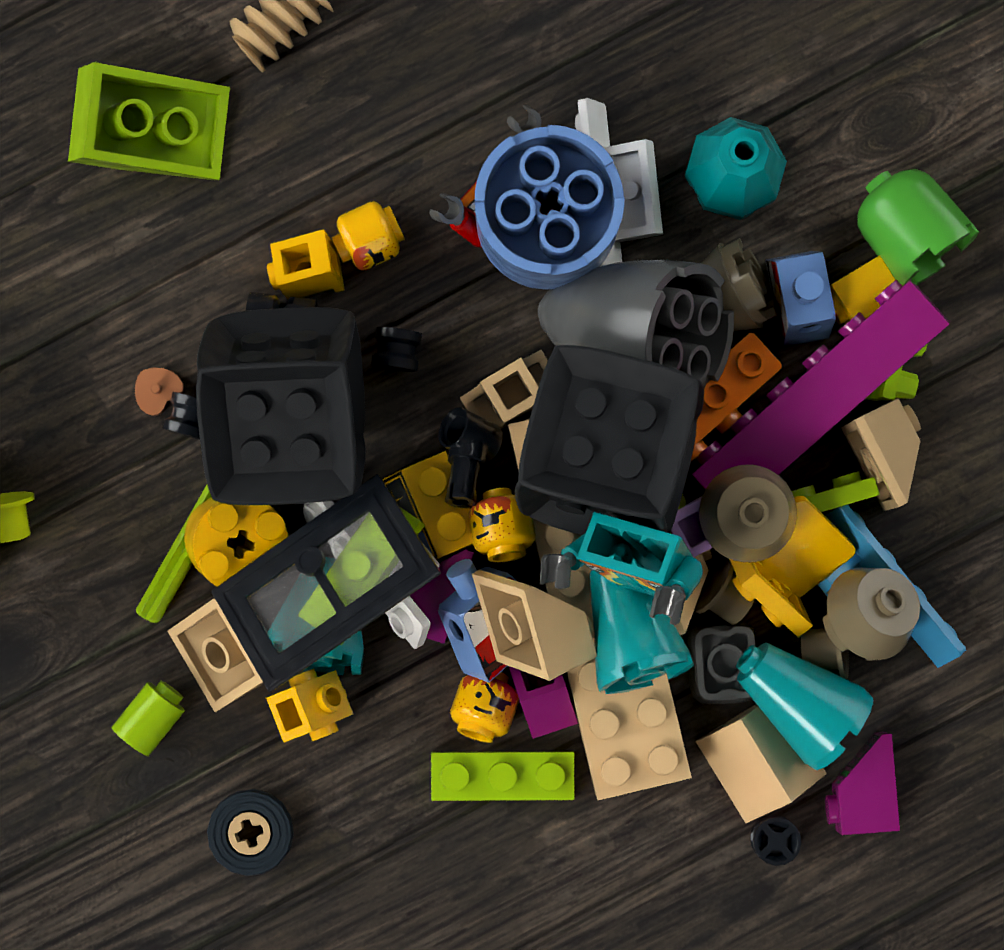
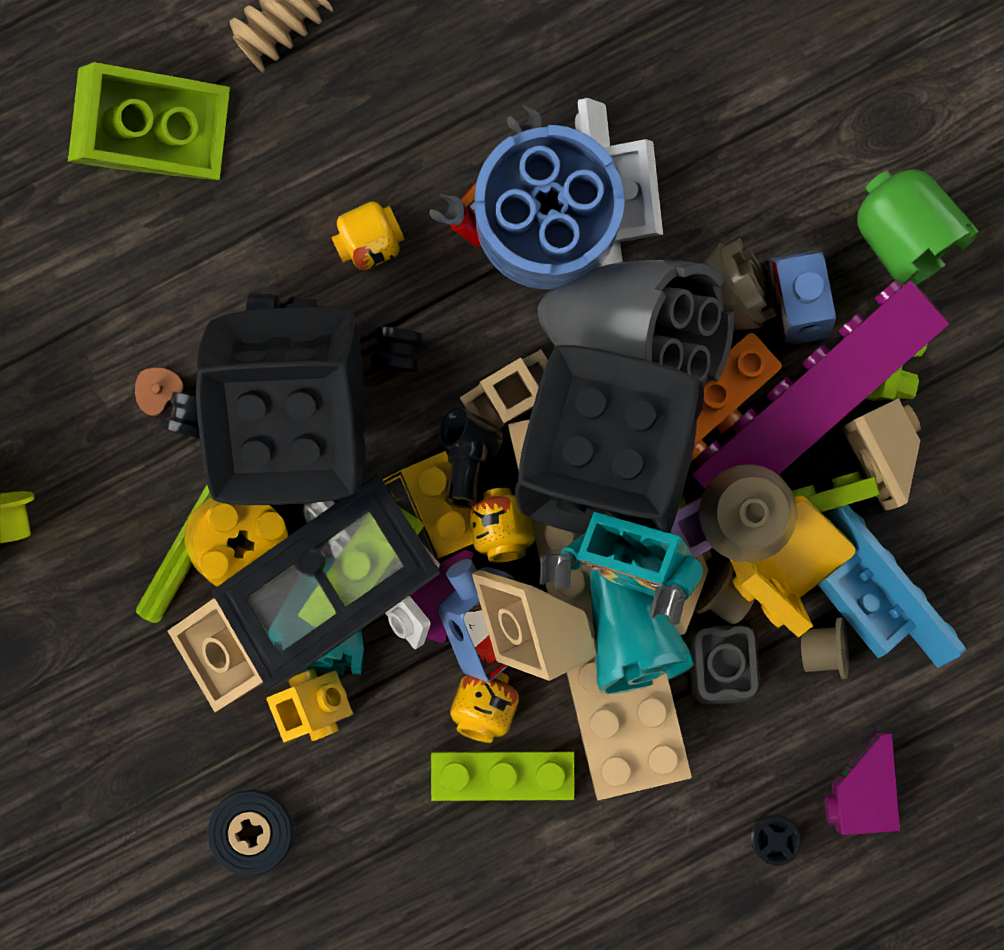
lime brick [111,680,185,757] -> none
yellow brick [267,229,345,300] -> none
magenta slope [509,666,578,739] -> none
teal cone [685,117,787,220] -> none
tan slope [695,704,827,823] -> none
teal cone [736,643,874,770] -> none
dark tan cone [823,568,920,661] -> none
yellow brick [830,255,895,325] -> none

